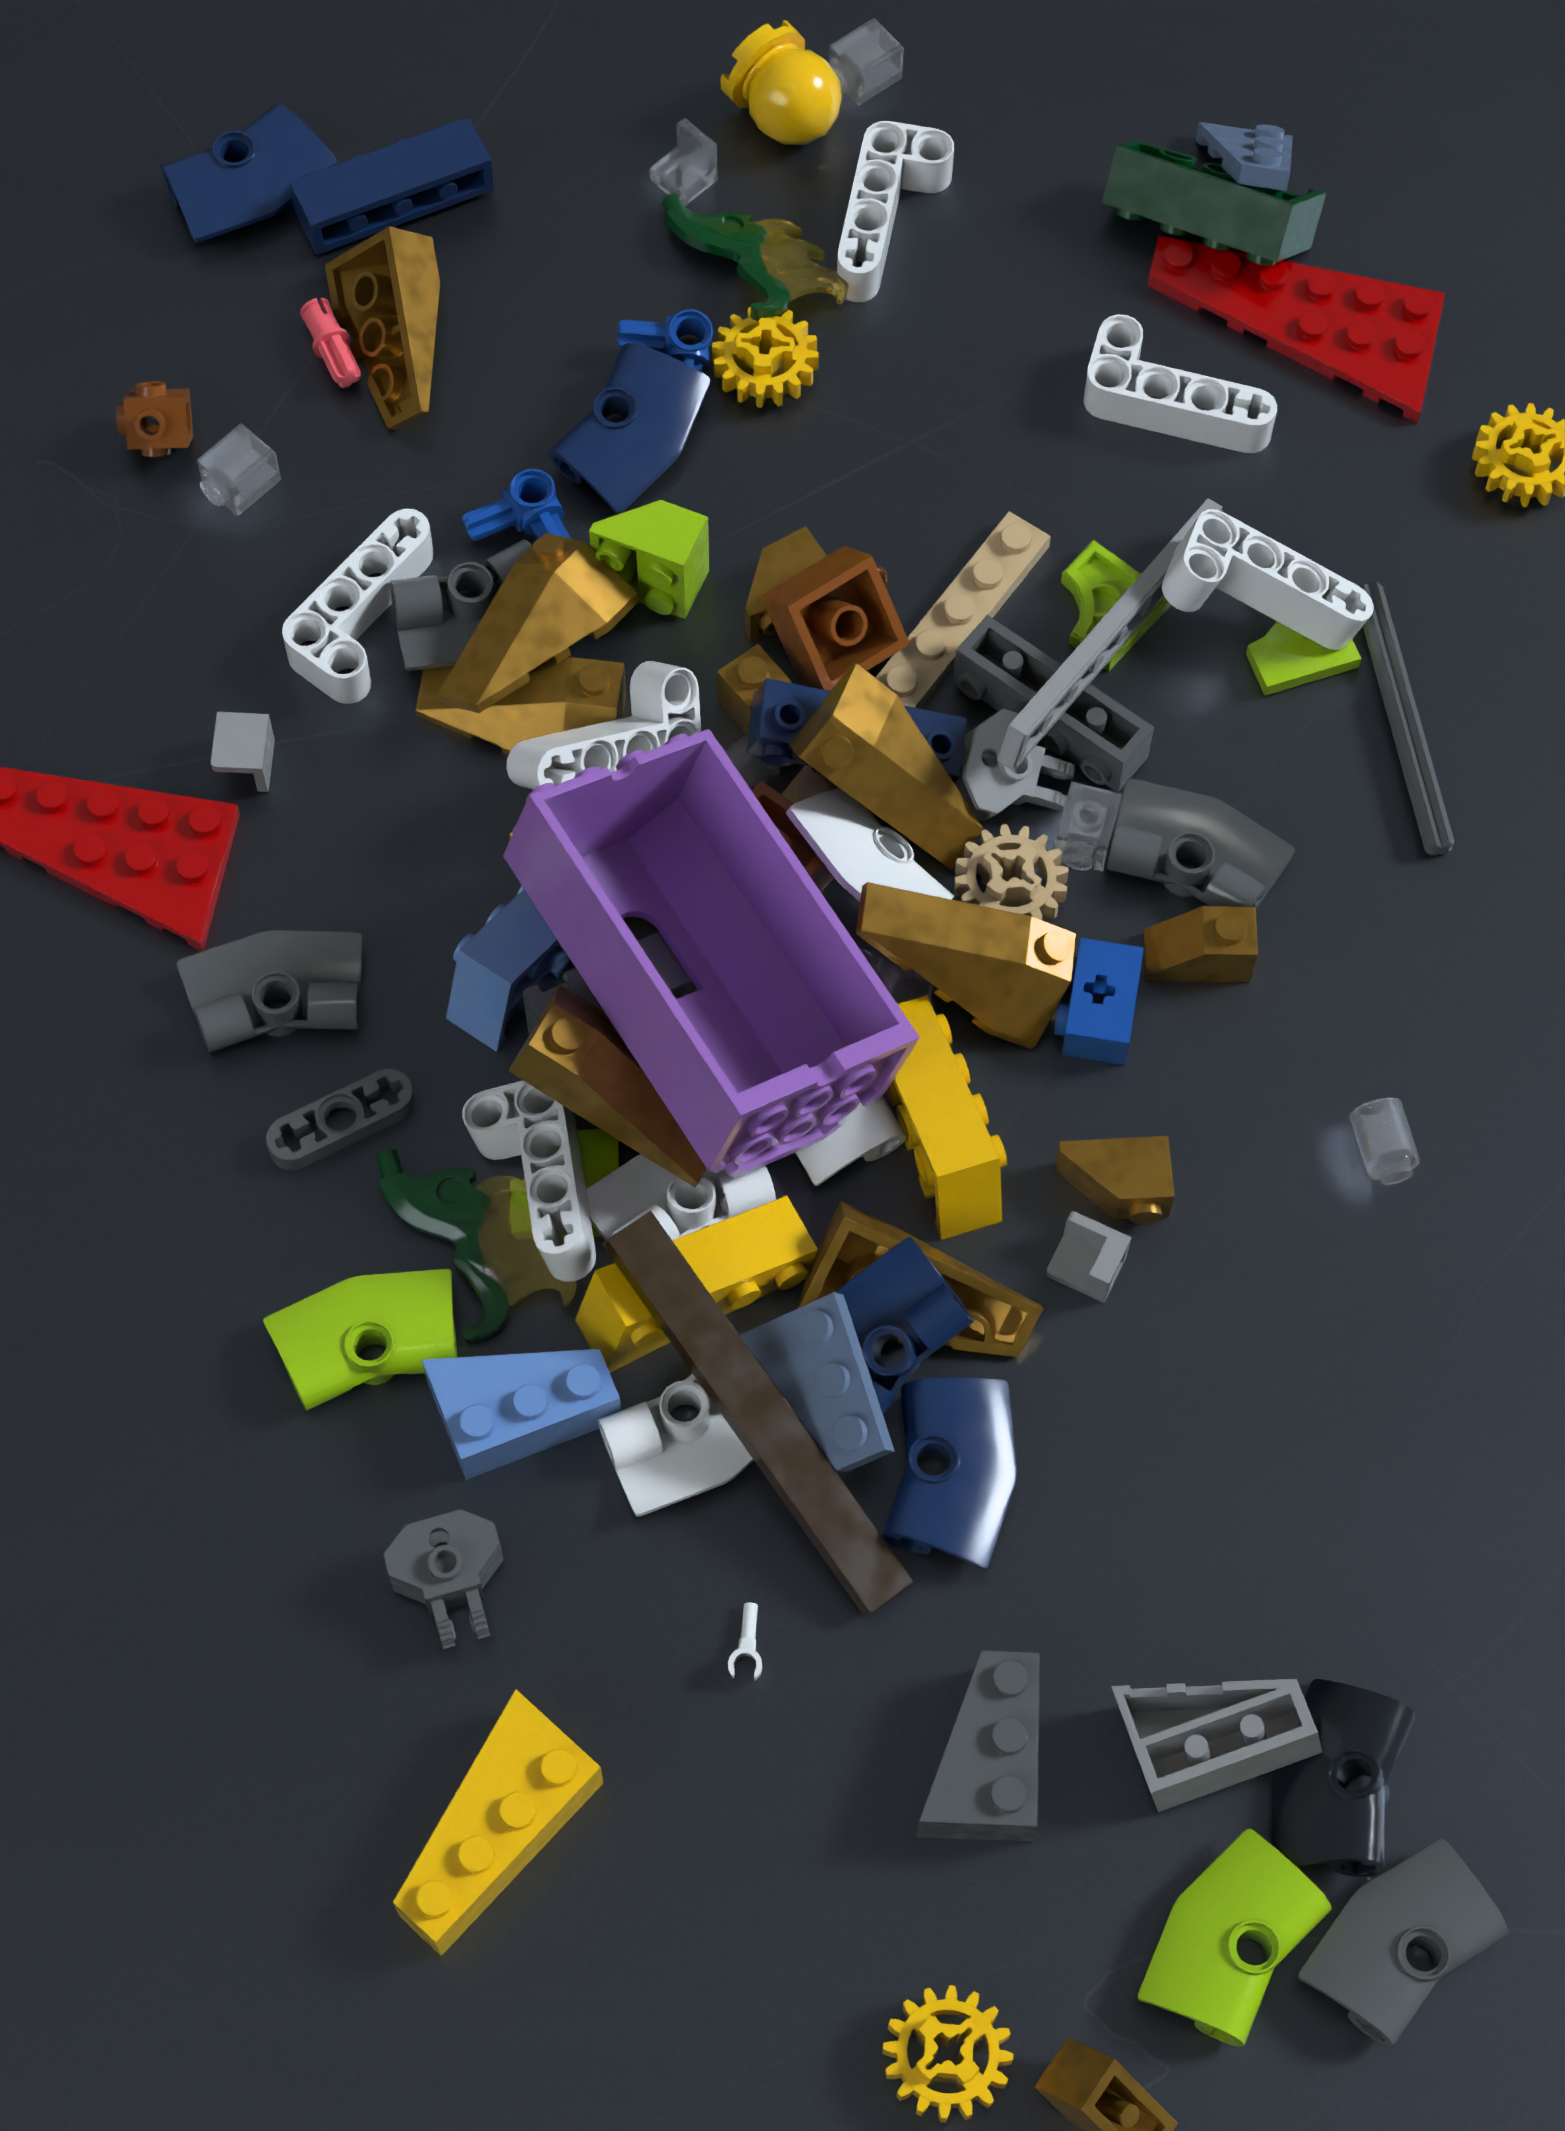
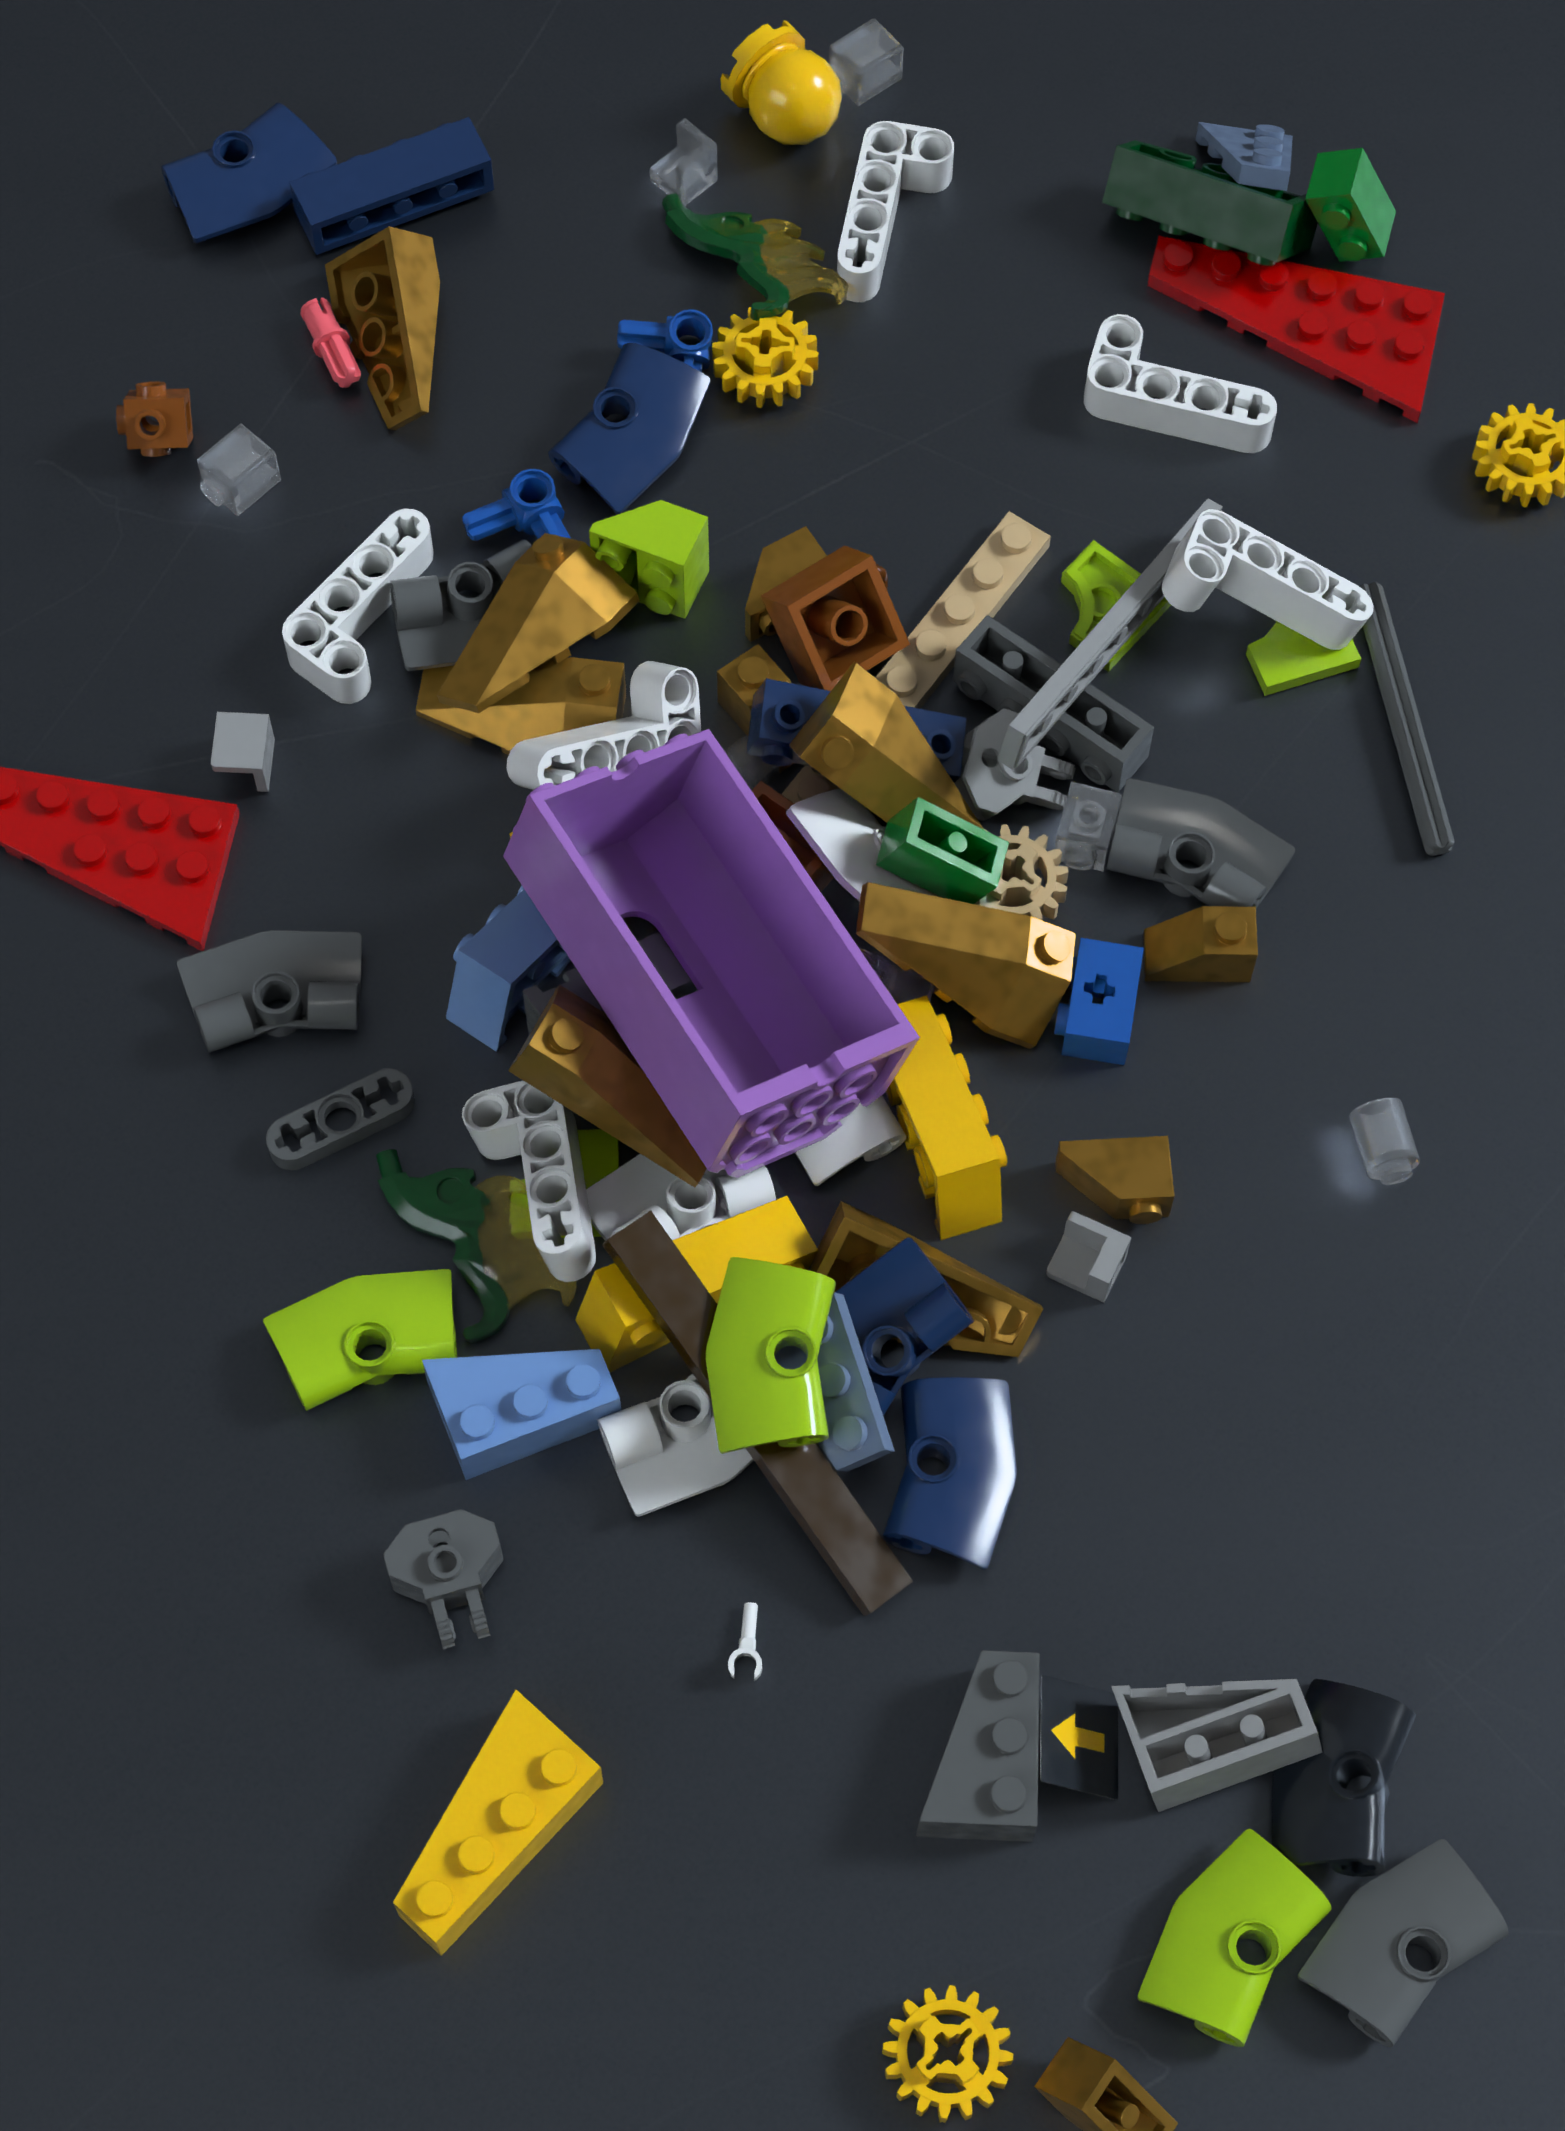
none -> lime panel [706,1257,836,1454]
none -> green brick [876,797,1009,904]
none -> black sticker [1040,1675,1118,1800]
none -> green brick [1305,148,1396,262]

